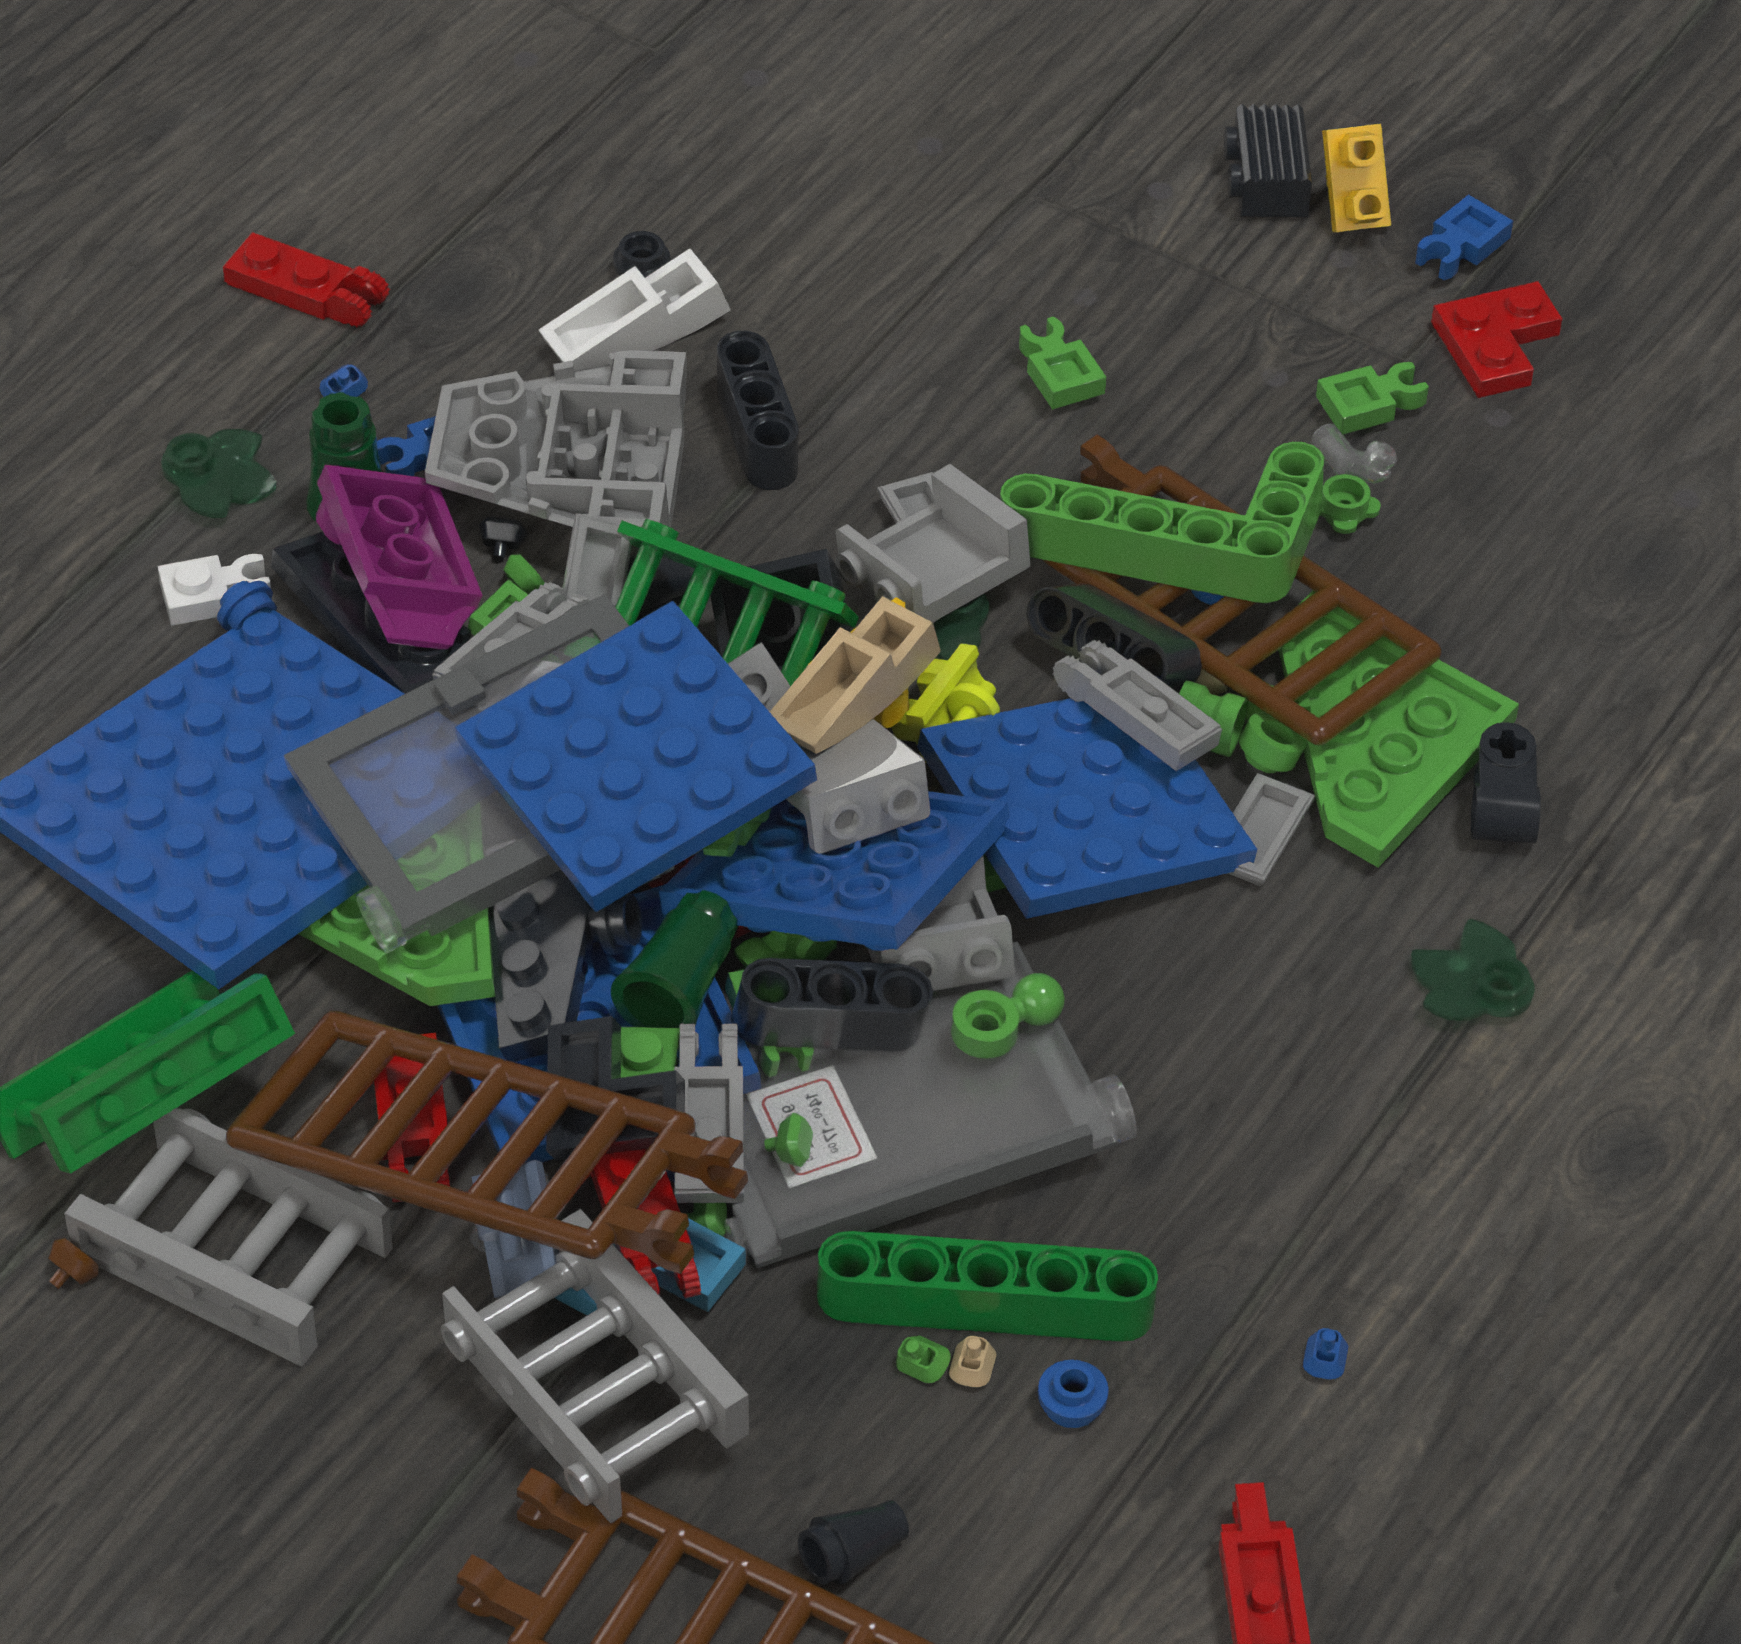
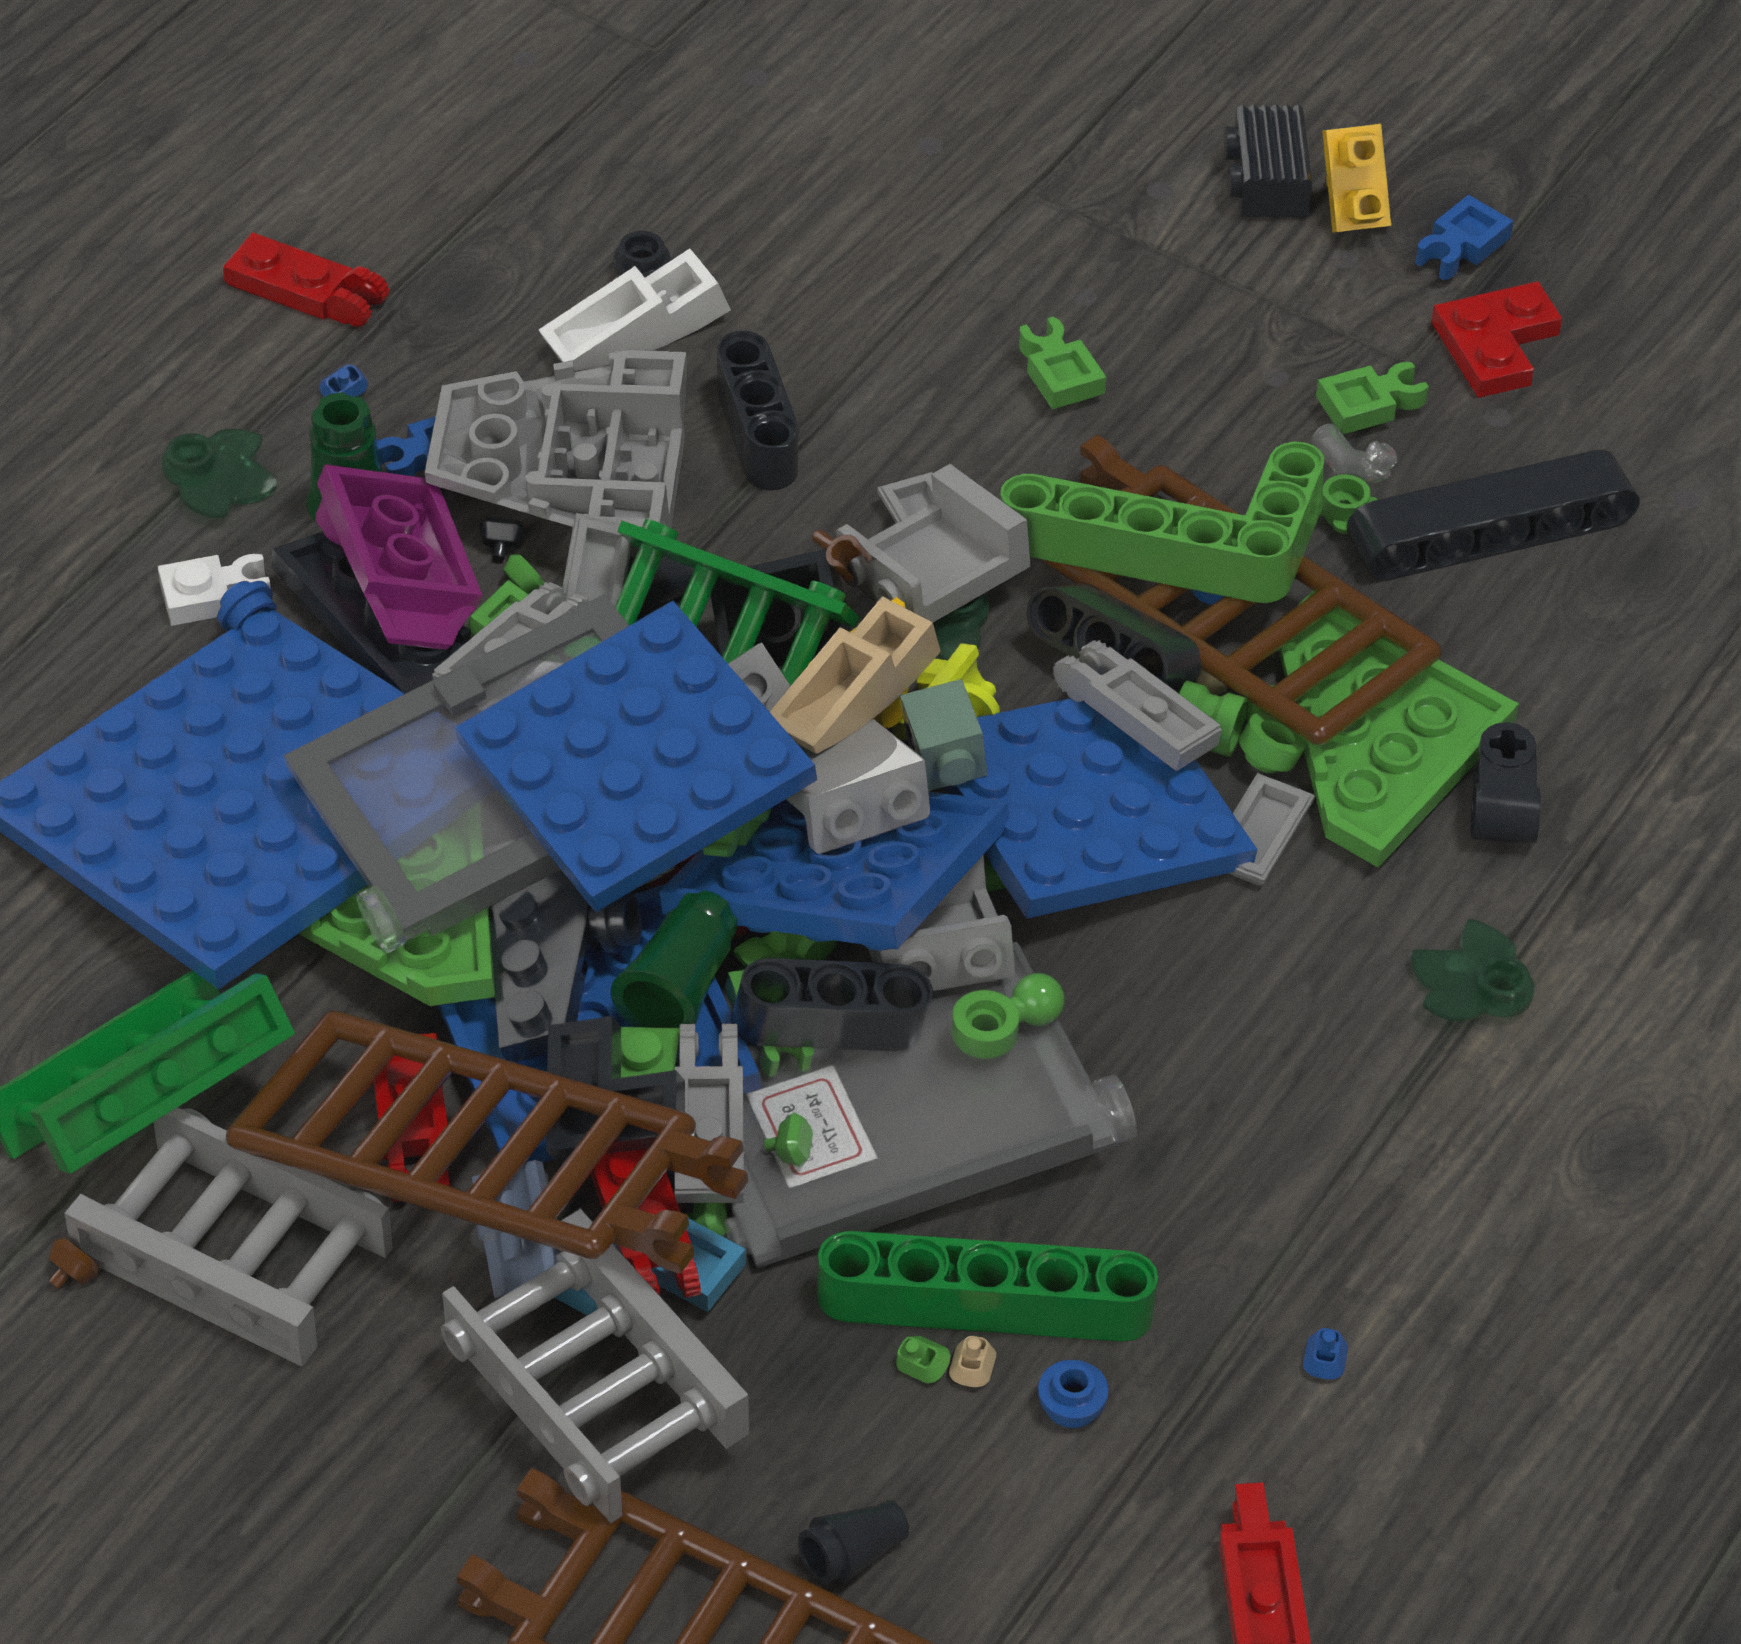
none -> reddish brown hand [812,529,872,582]
none -> sand green brick [900,679,988,791]
none -> black beam [1346,449,1640,581]

